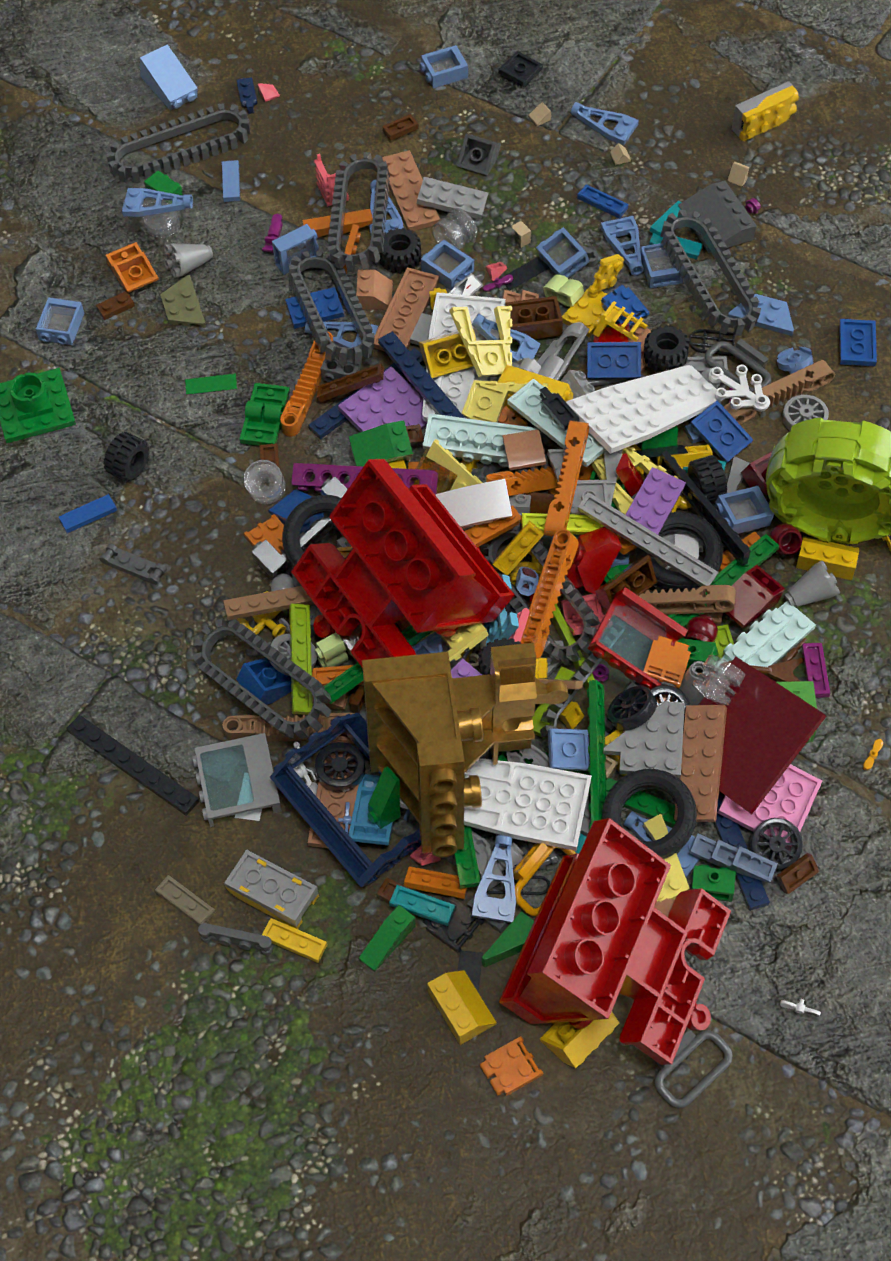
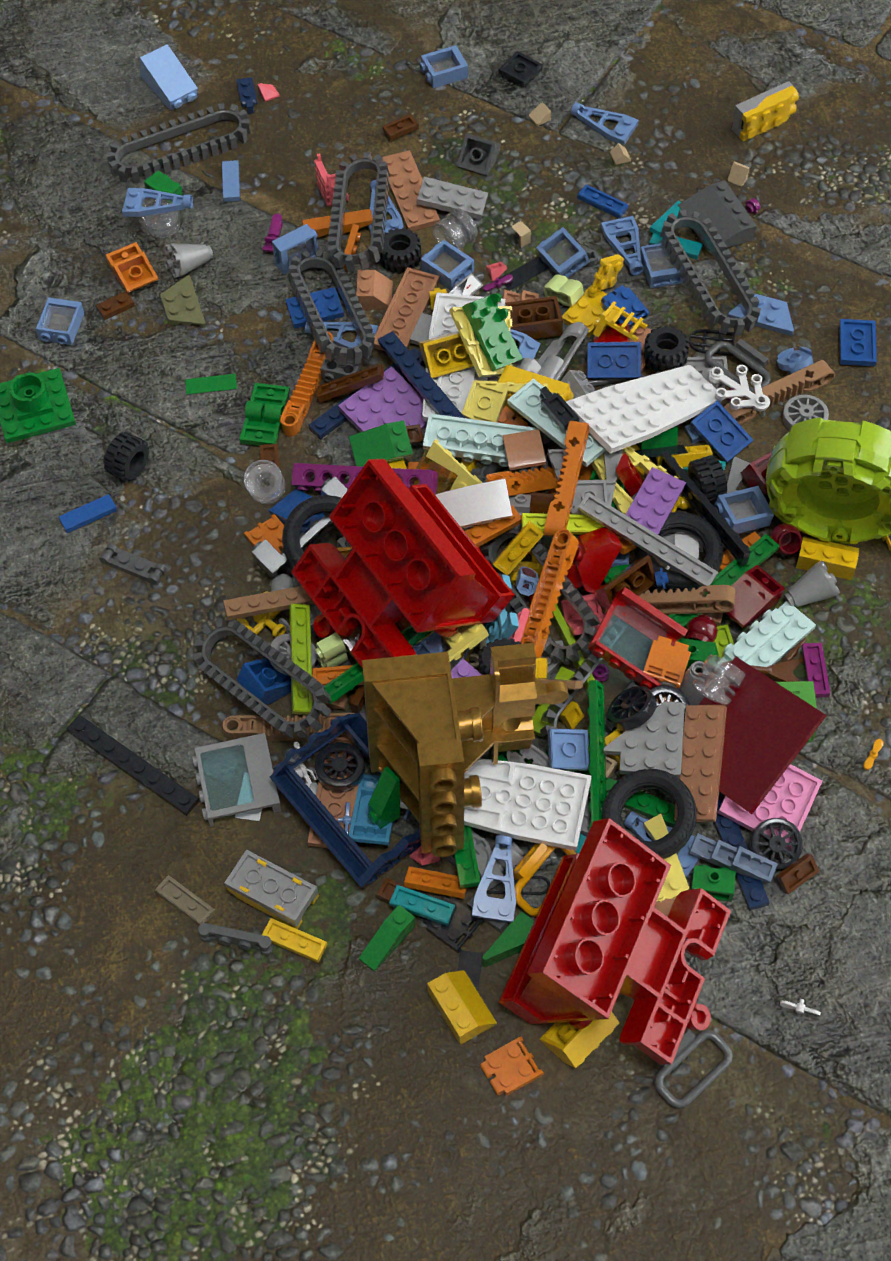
none -> hinge [462,293,523,371]
none -> blue plate [655,567,669,589]

